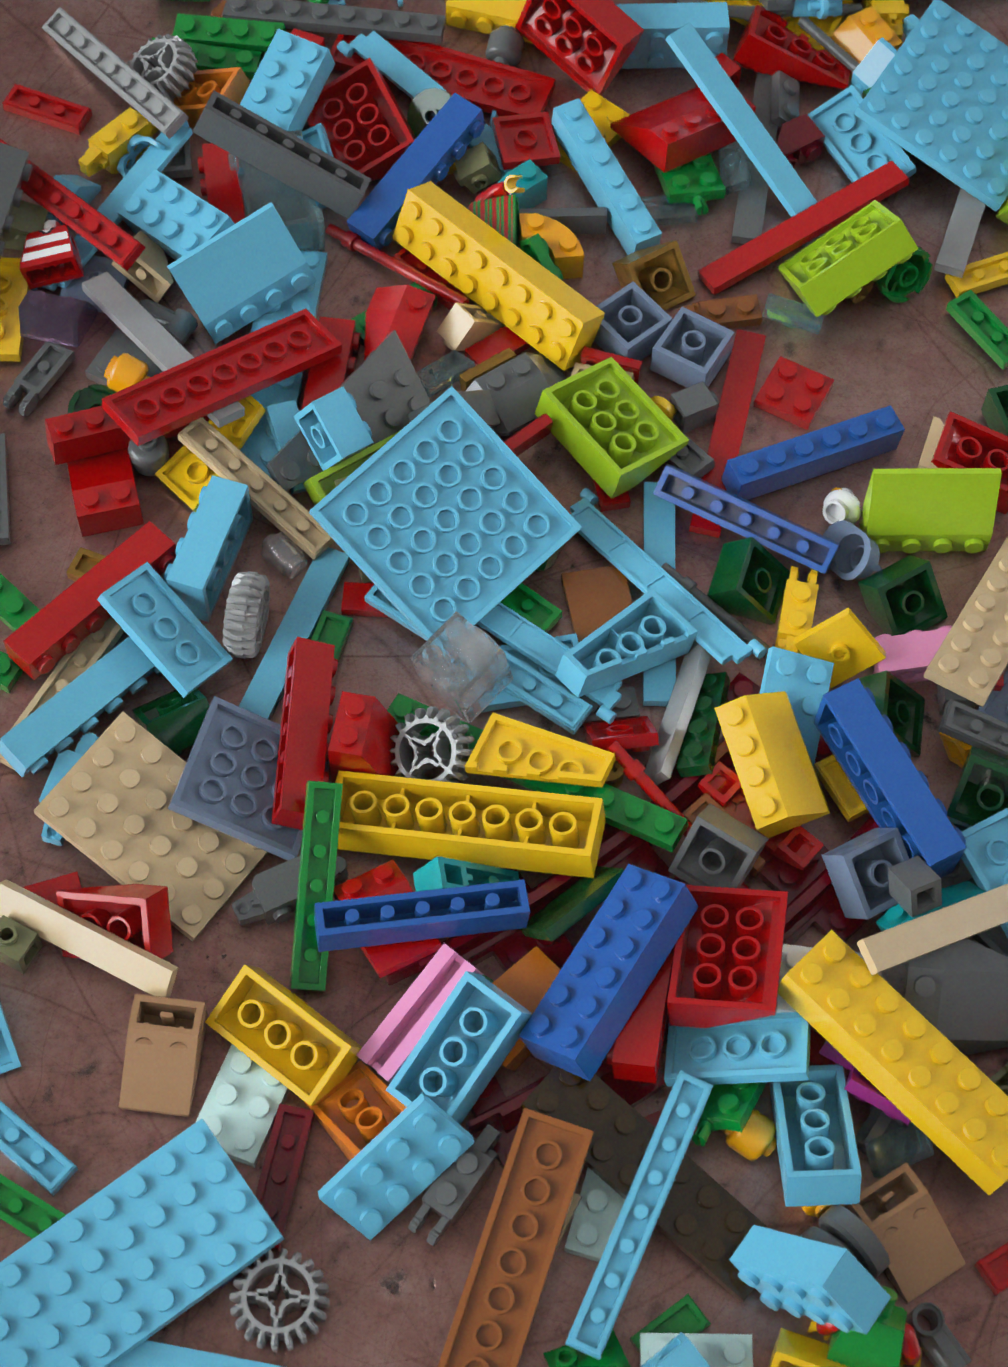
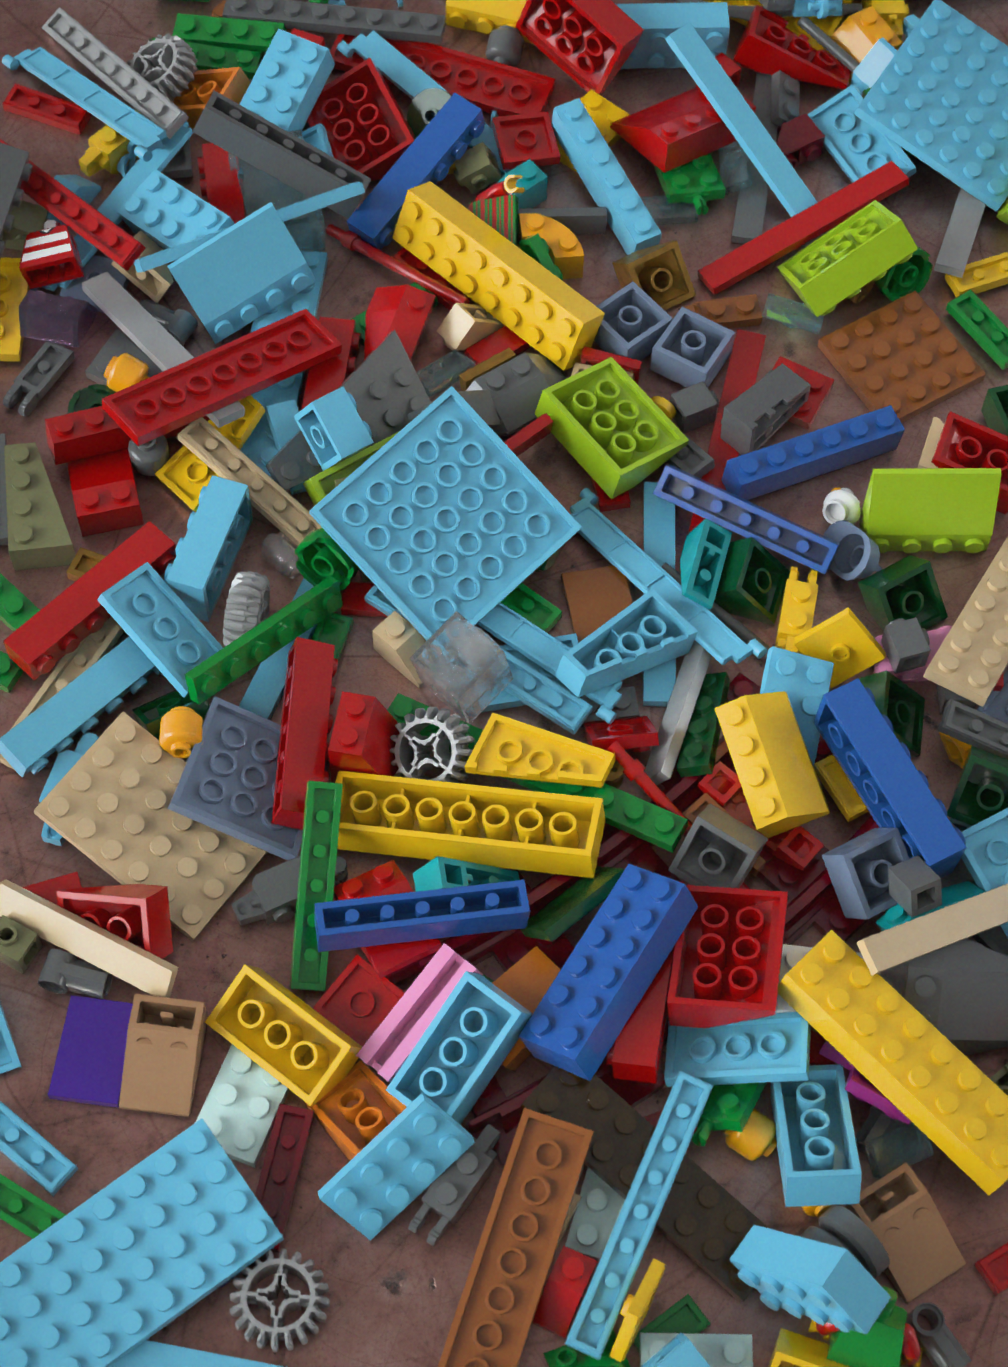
none -> medium azure piece [2,47,167,162]
none -> olive wedge [4,442,75,571]
none -> dark grey piece [37,949,112,999]
none -> dark purple tile [48,995,133,1108]
none -> medium azure tile [133,181,365,272]
none -> light orange head [159,706,204,758]
none -> green plate [185,576,343,705]
none -> green cylinder [295,528,359,591]
none -> red plate [313,954,405,1047]
none -> tan slope [372,611,442,689]
none -> red slope [532,1245,597,1339]
none -> yellow plate [609,1258,666,1362]
none -> teal slope [680,519,732,610]
none -> dark grey wedge [720,363,811,455]
none -> dark orange plate [817,291,986,423]
none -> dark grey brick [881,617,931,674]

